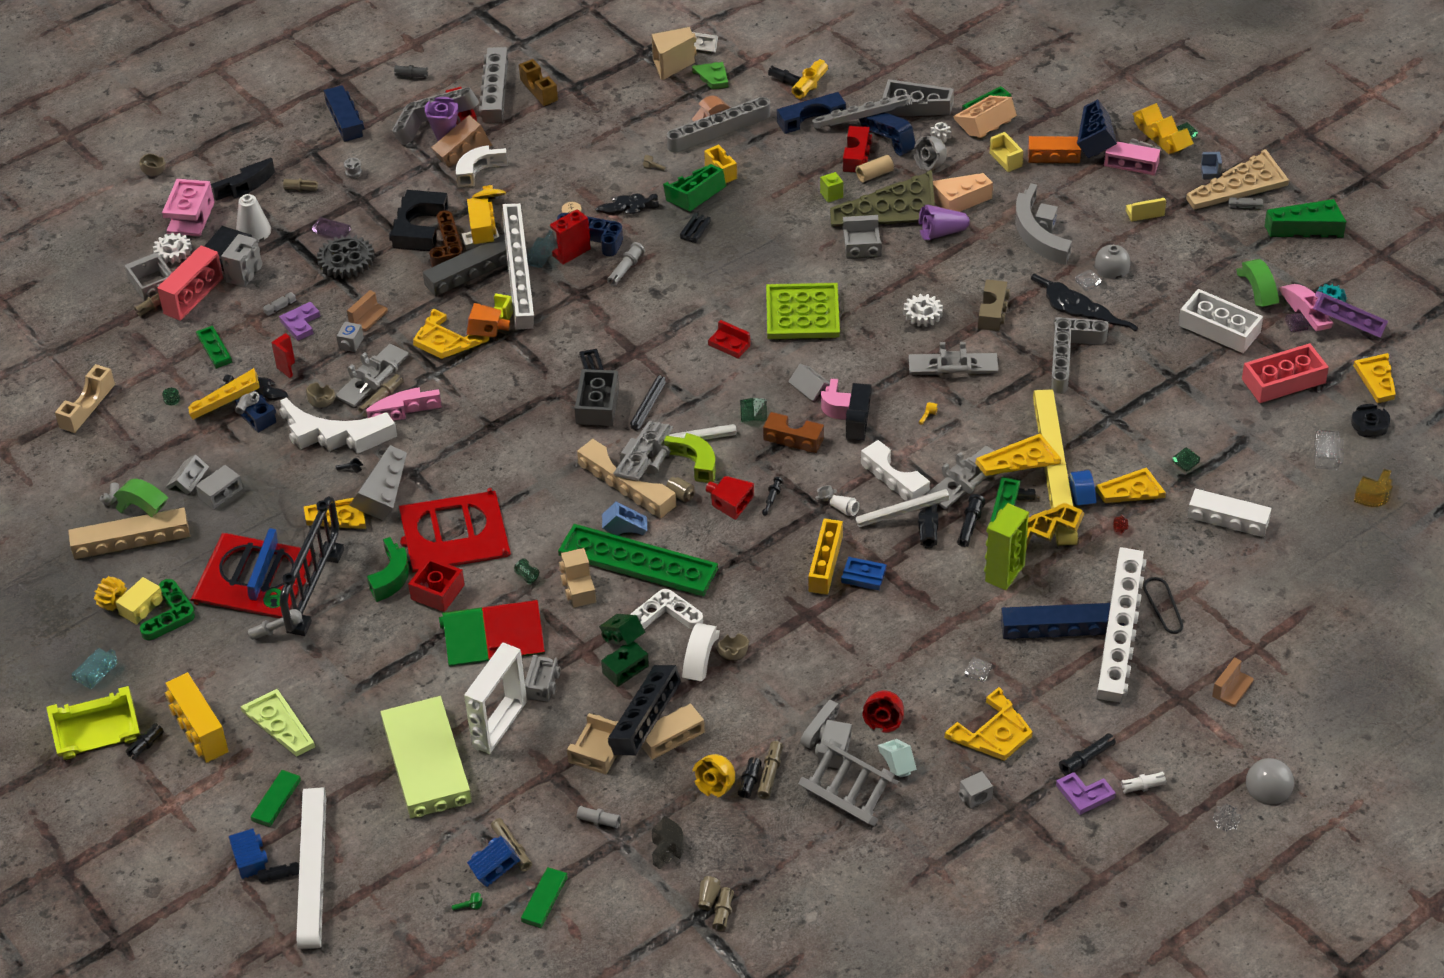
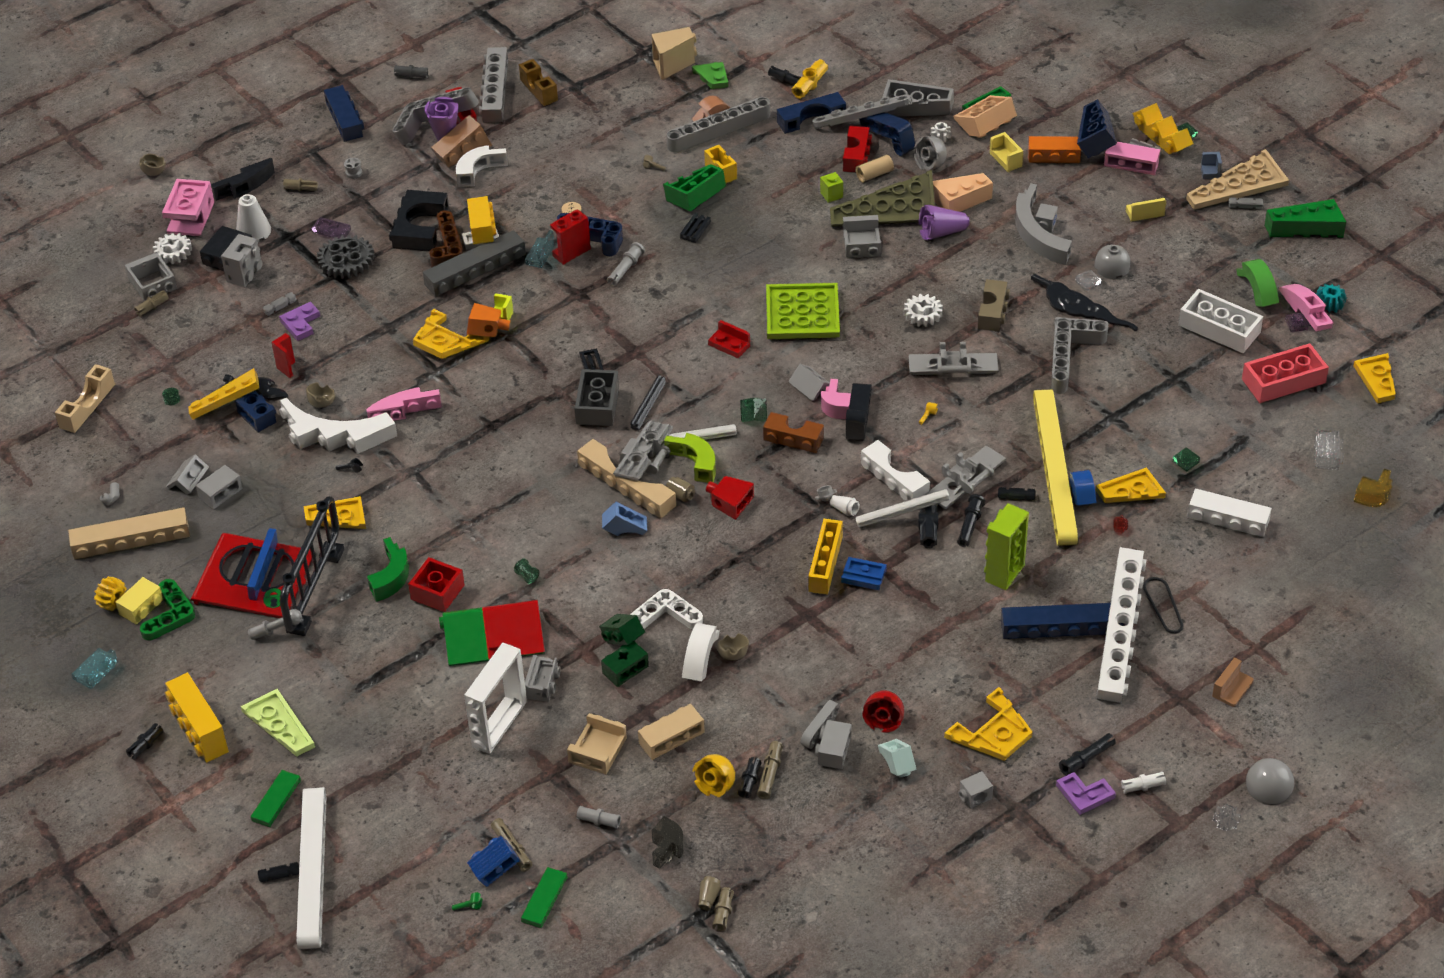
neon yellow windscreen [46,686,140,759] -> none
bright green arch [113,479,168,517] -> none
coral brick [157,245,223,321] -> none
green tile [196,325,233,369] -> none
blue brick [229,828,268,879] -> none
light grey arm [235,391,260,414] -> none
light grey piece [335,344,410,407] -> none
light grey brick [337,322,364,352] -> none
medium nougat panel [347,290,388,331] -> none
light grey wedge [349,445,407,521] -> none
dark tan pin [358,374,404,417] -> none
yellowish green brick [380,696,472,819] -> none
red door [399,488,511,572] -> none
yellow dish [472,185,506,198] -> none
white brick [502,203,534,330] -> none
green plate [558,524,718,596] -> none
tan brick [559,548,596,608] -> none
black piece [595,193,659,214] -> none
black brick [608,665,681,756] -> none
white plate [692,32,718,53] -> none
black piece [762,477,783,516] -> none
light grey fence [798,739,899,826] -> none
clear plate [965,657,992,683] -> none
yellow wing [975,433,1061,476] -> none
green tile [990,477,1020,522] -> none
yellow brick [1026,503,1084,548] -> none
medium lavender fence [1313,291,1388,338] -> none
black plate [1351,404,1390,437] -> none

